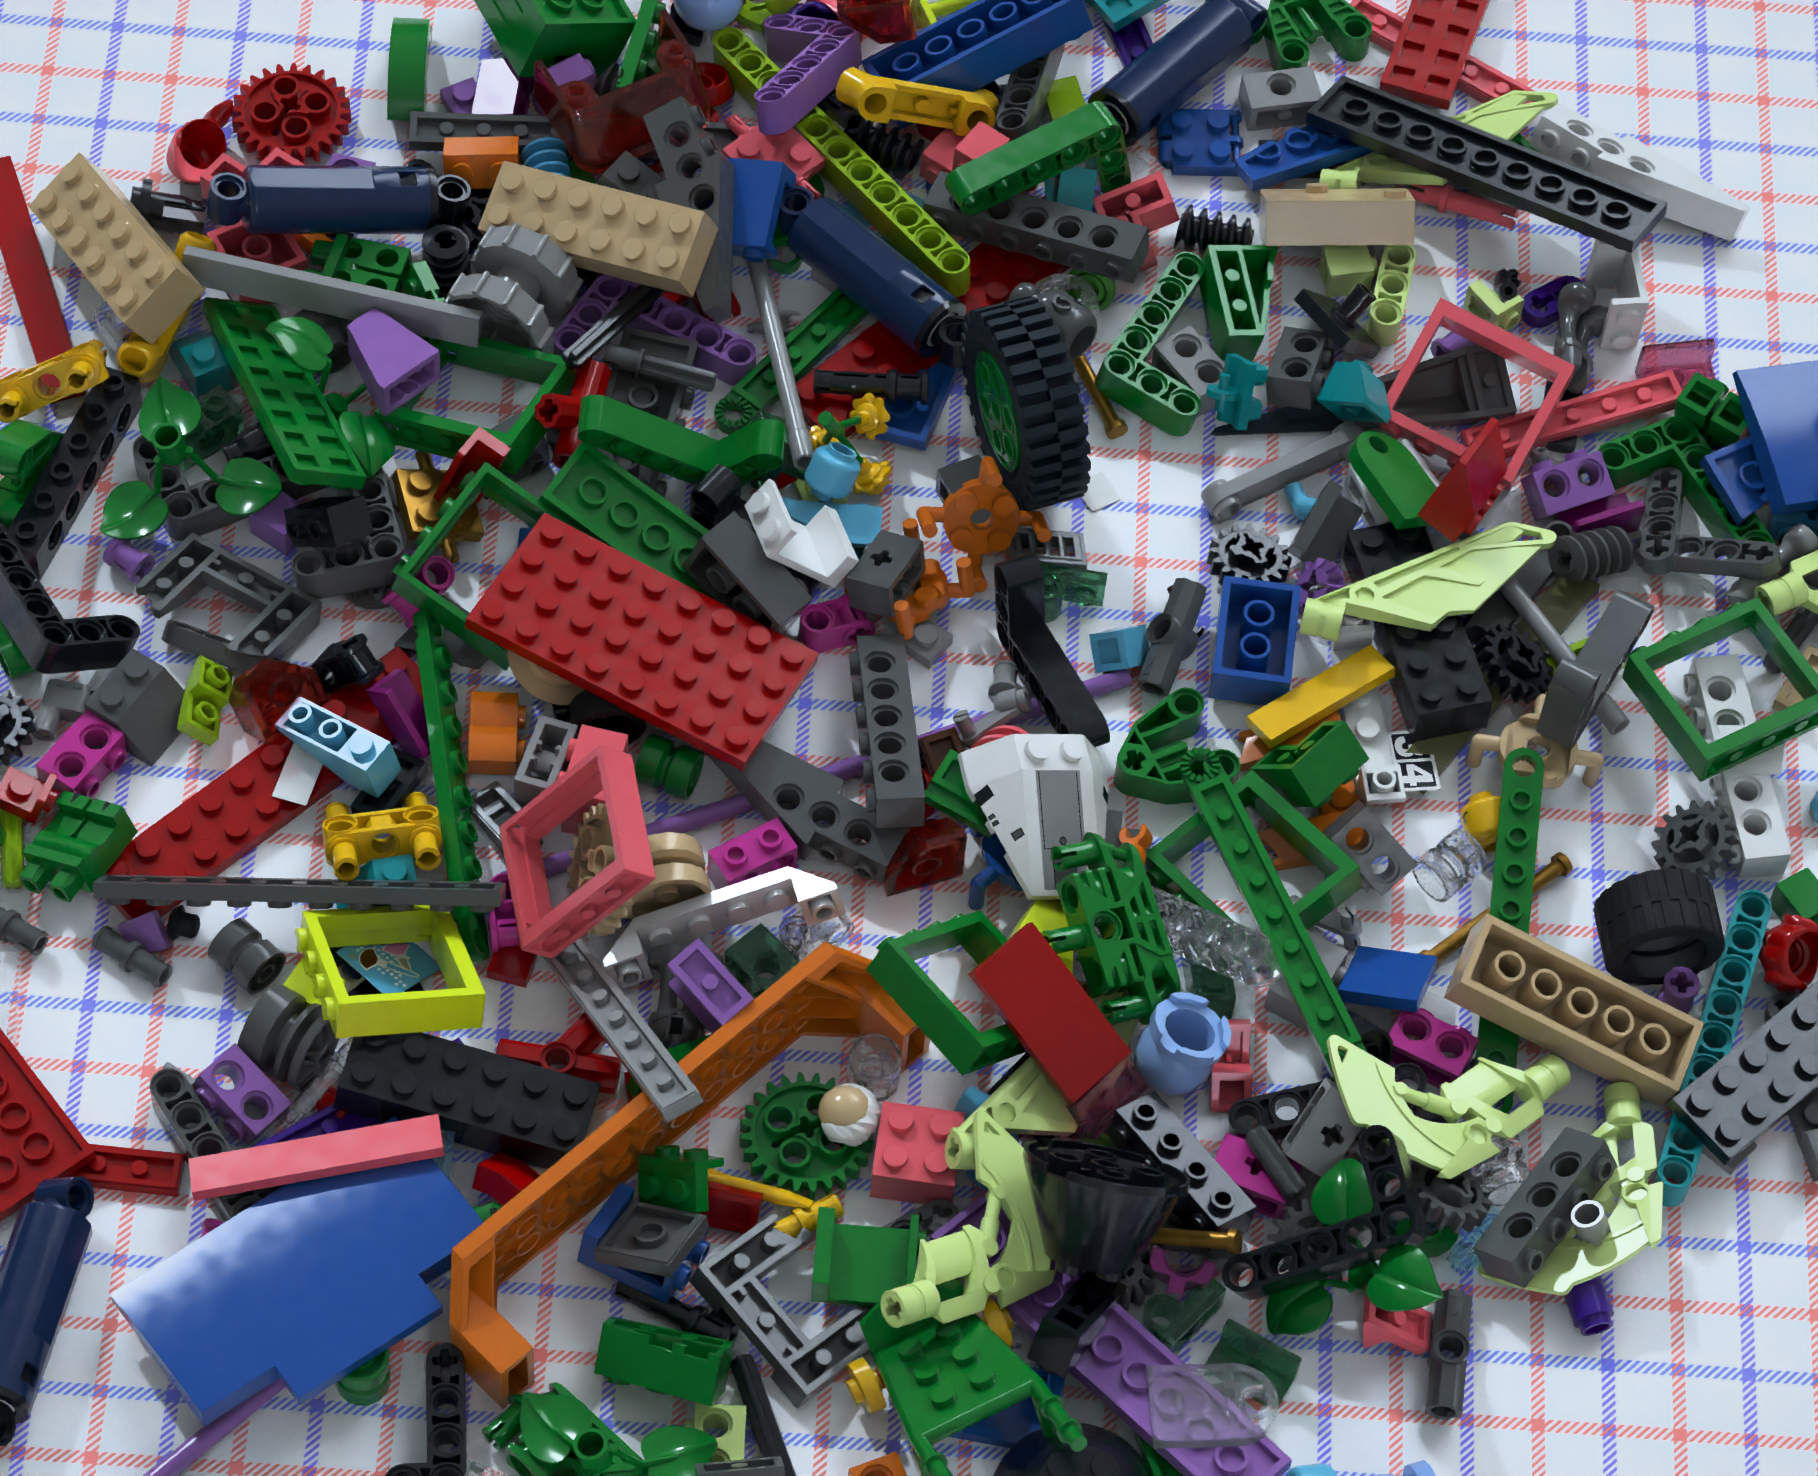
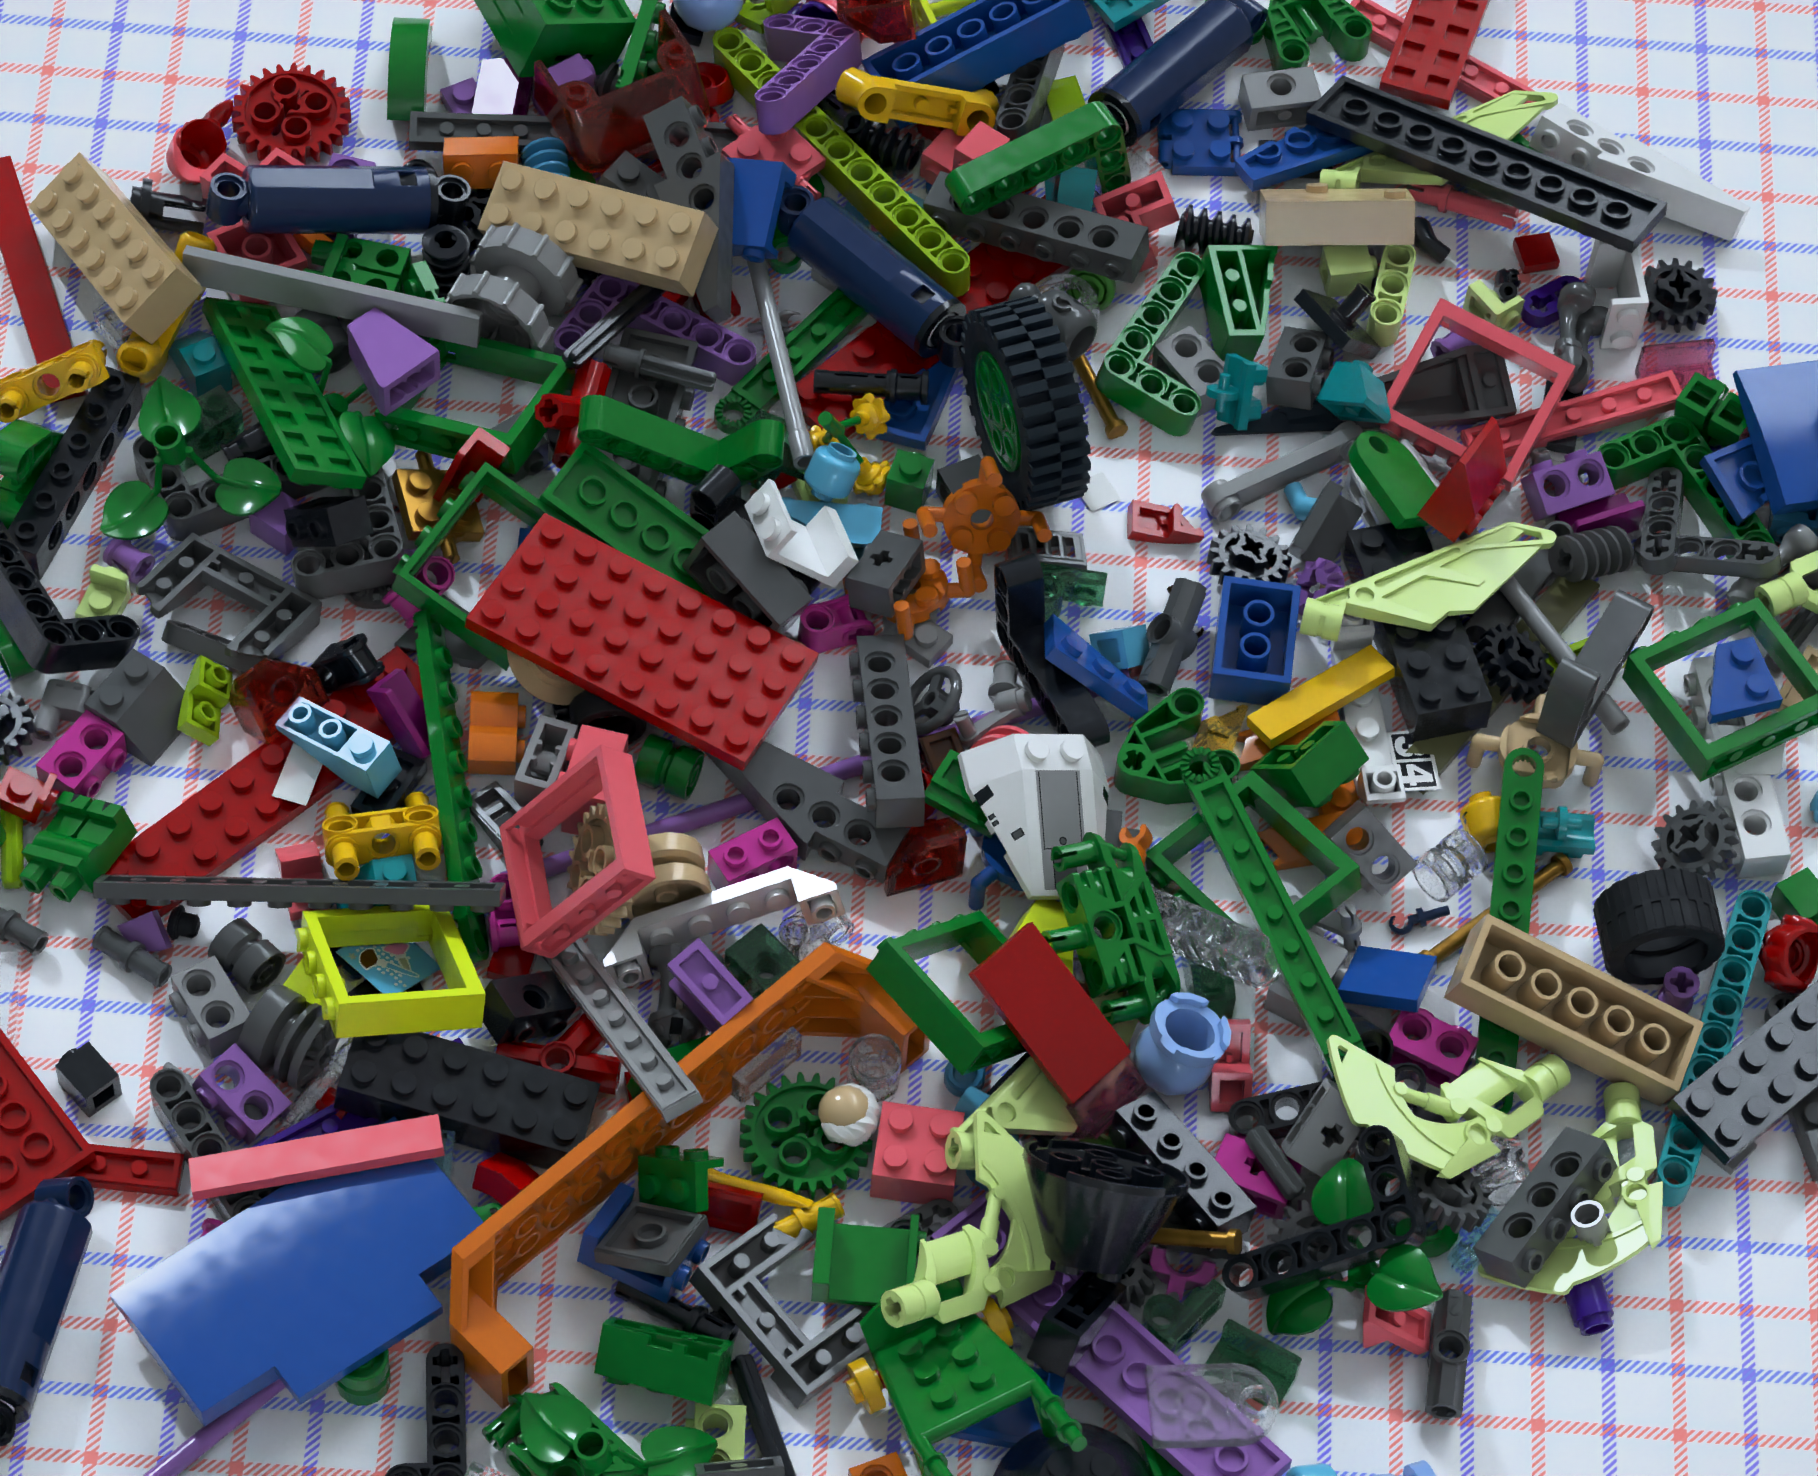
none -> black brick [55,1041,122,1118]
none -> yellowish green bracket [75,564,131,618]
none -> light grey brick [168,955,250,1059]
none -> coral slope [275,841,330,921]
none -> black brick [483,970,577,1044]
none -> clear tile [731,1026,802,1104]
none -> green brick [884,449,935,514]
none -> dark grey piece [911,666,962,735]
none -> dark azure tile [944,1062,986,1098]
none -> blue wing [1044,613,1149,721]
none -> slope [1127,499,1204,544]
none -> clear yellow tile [1192,704,1248,752]
none -> dark blue hand [1389,905,1450,935]
none -> black arm [1414,217,1451,264]
none -> red tile [1512,232,1560,274]
none -> teal hips [1536,806,1596,858]
none -> black gear [1643,258,1718,333]
none -> blue wing [1707,636,1783,724]

